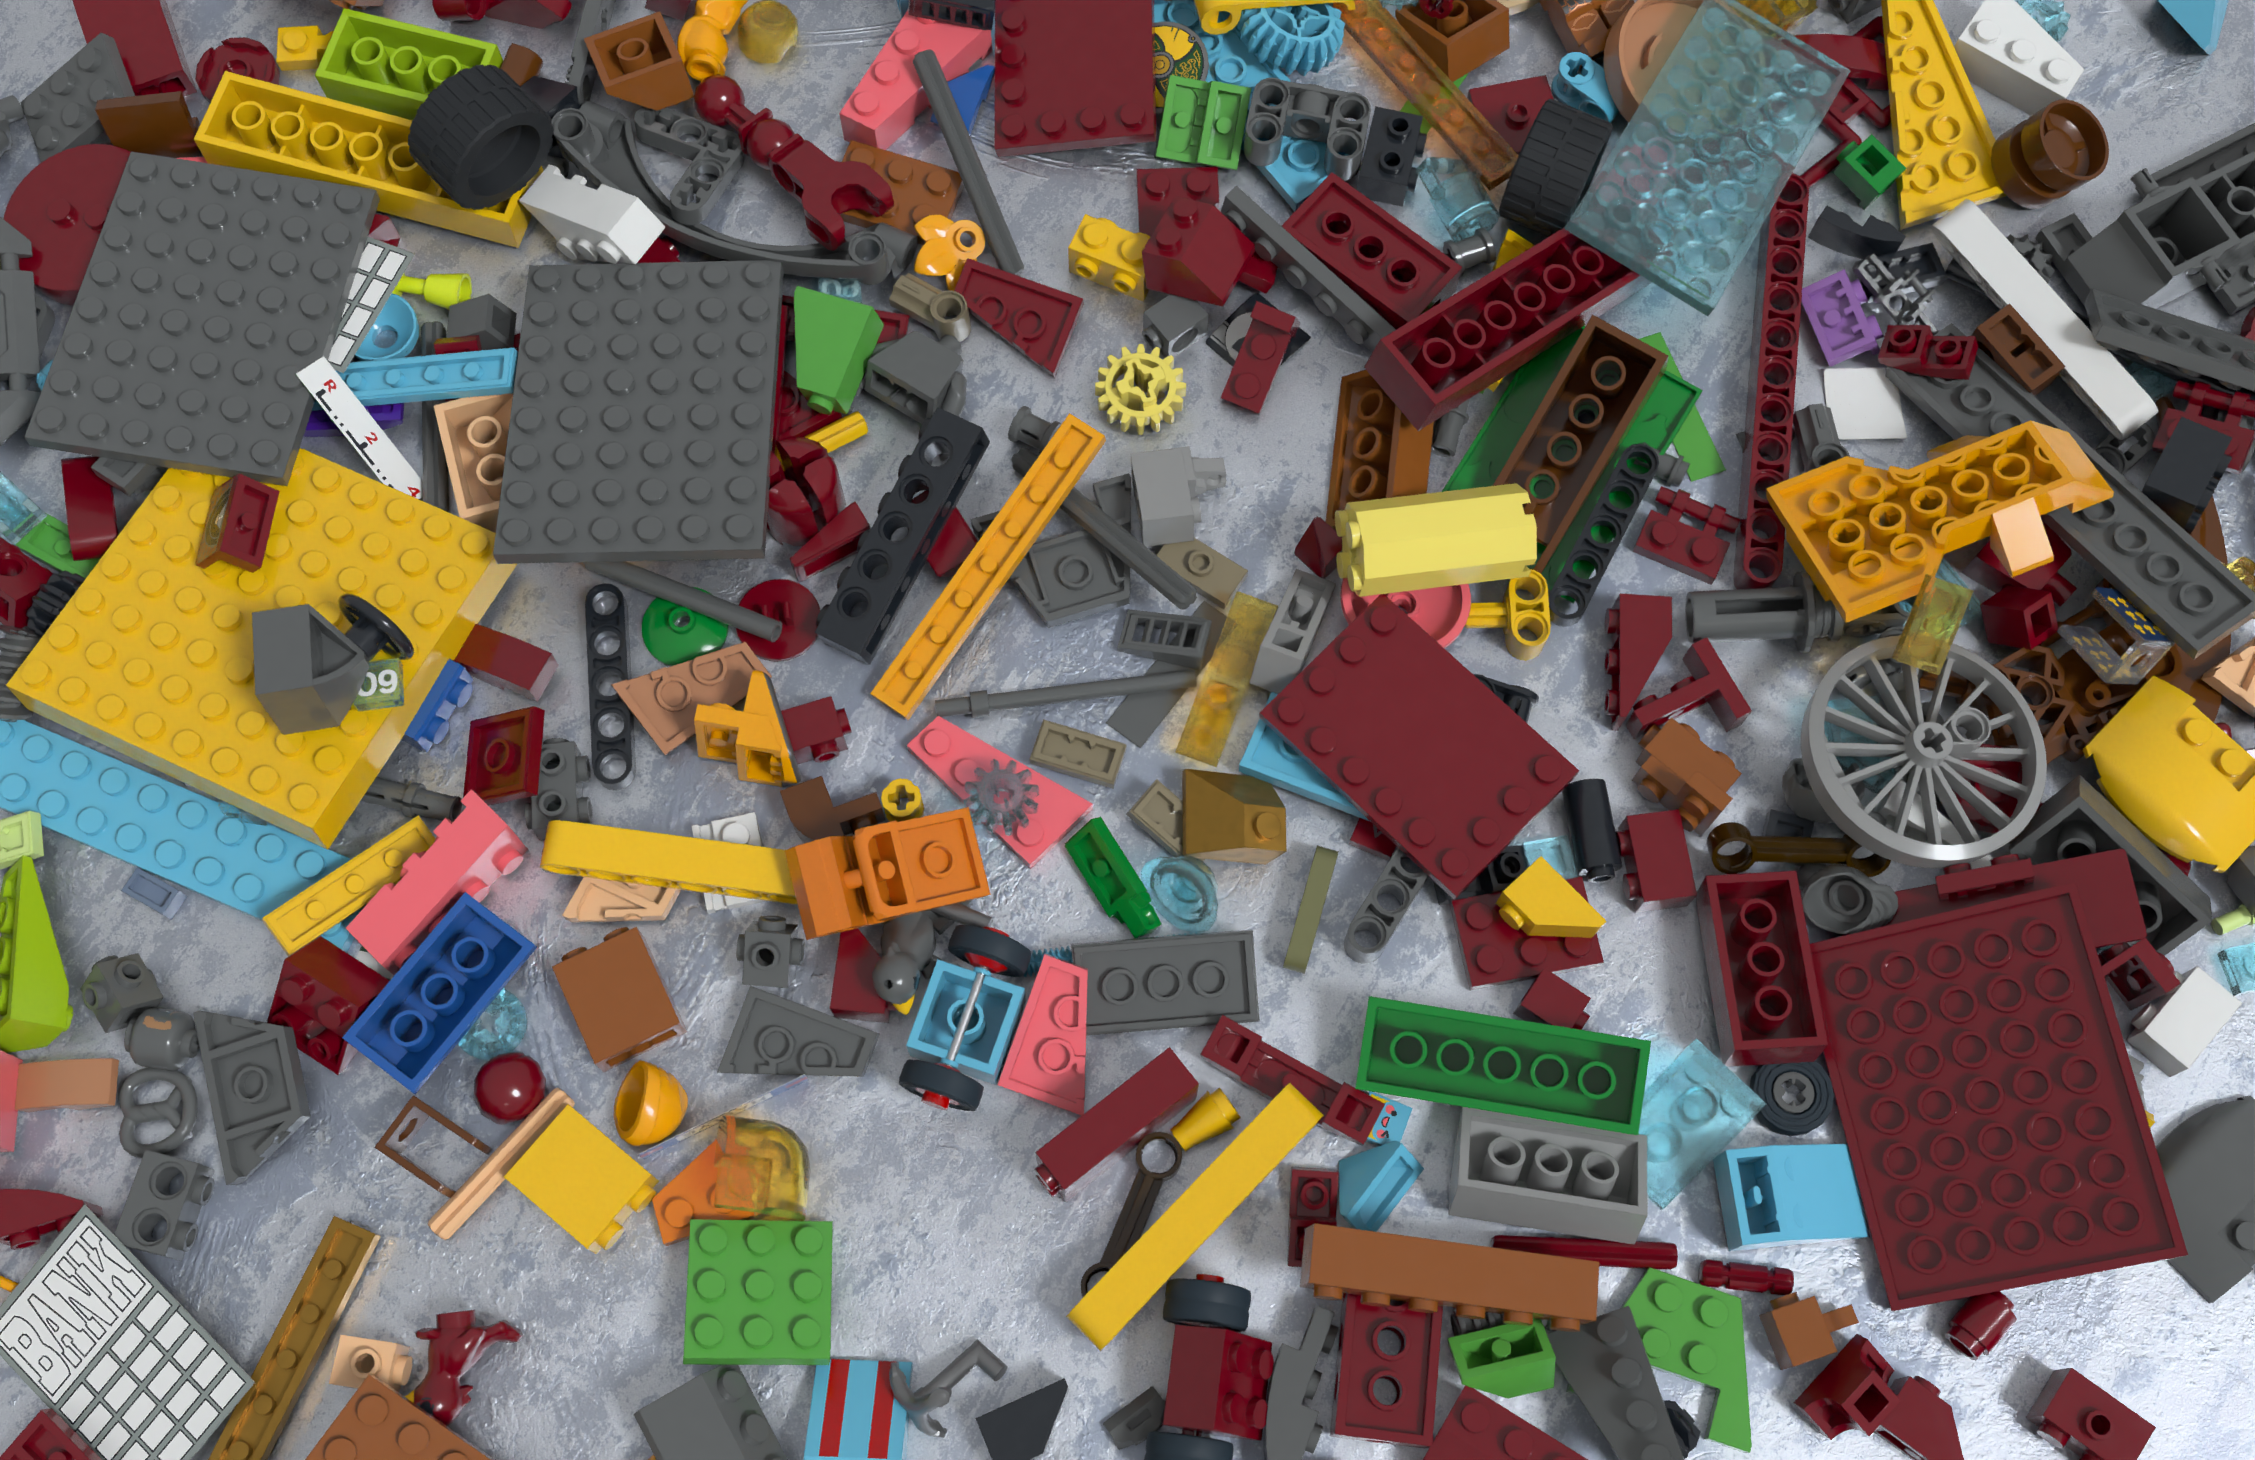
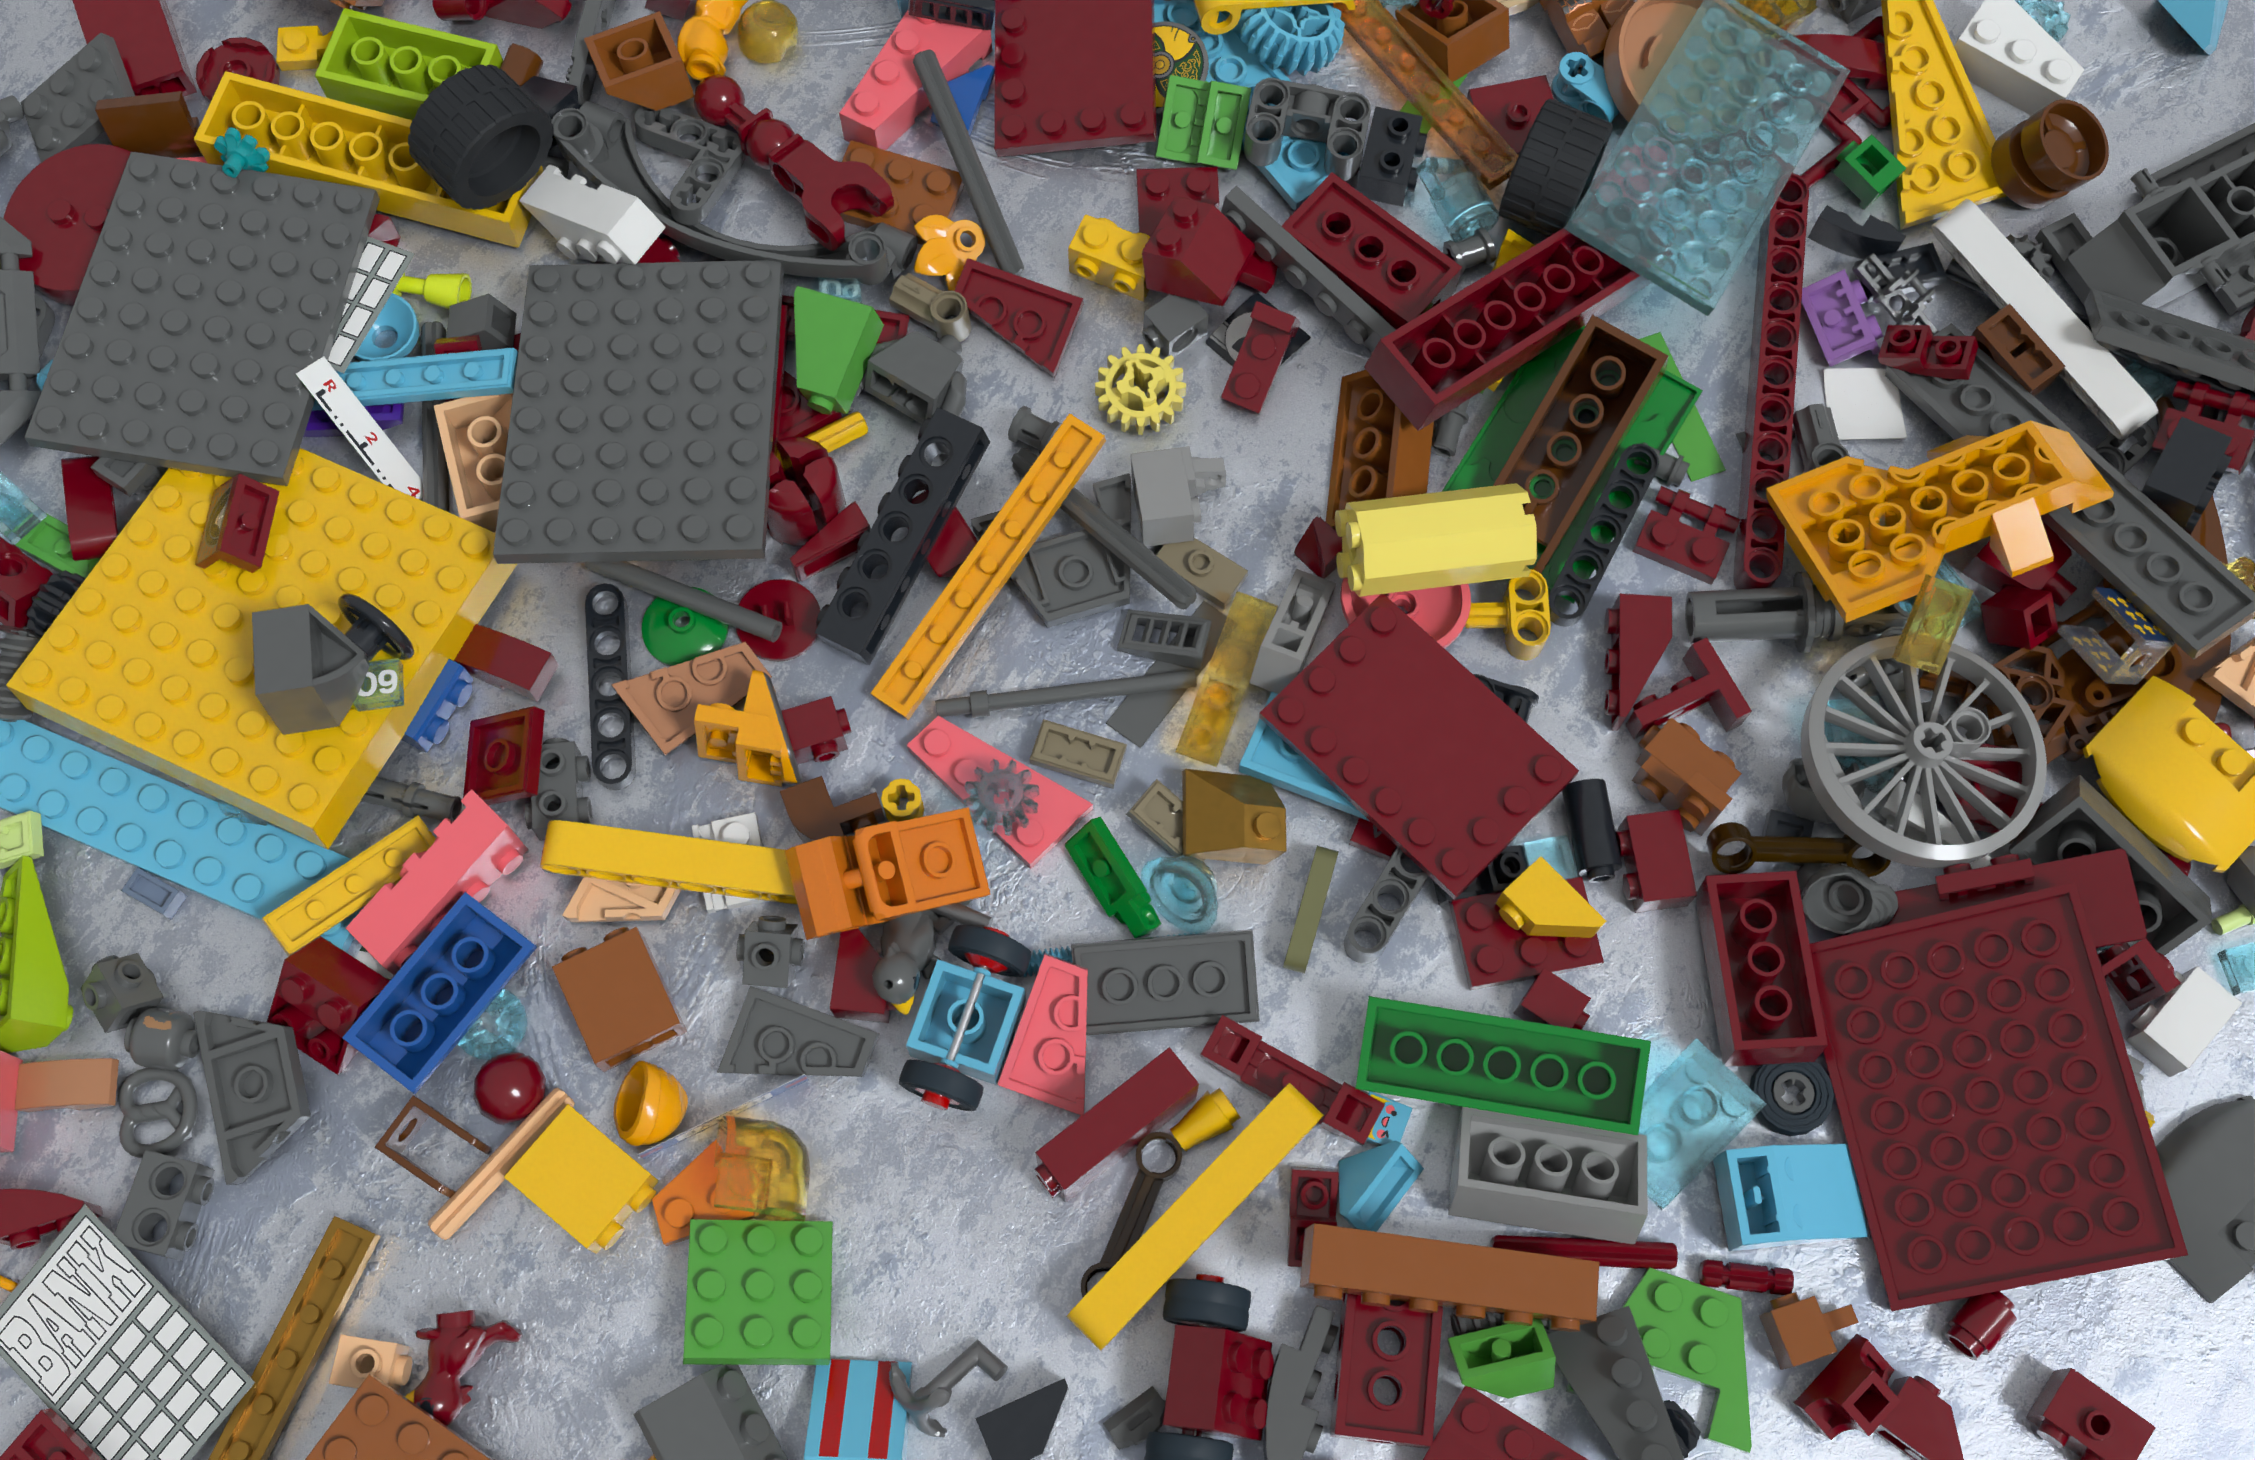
none -> teal plant [214,127,270,178]

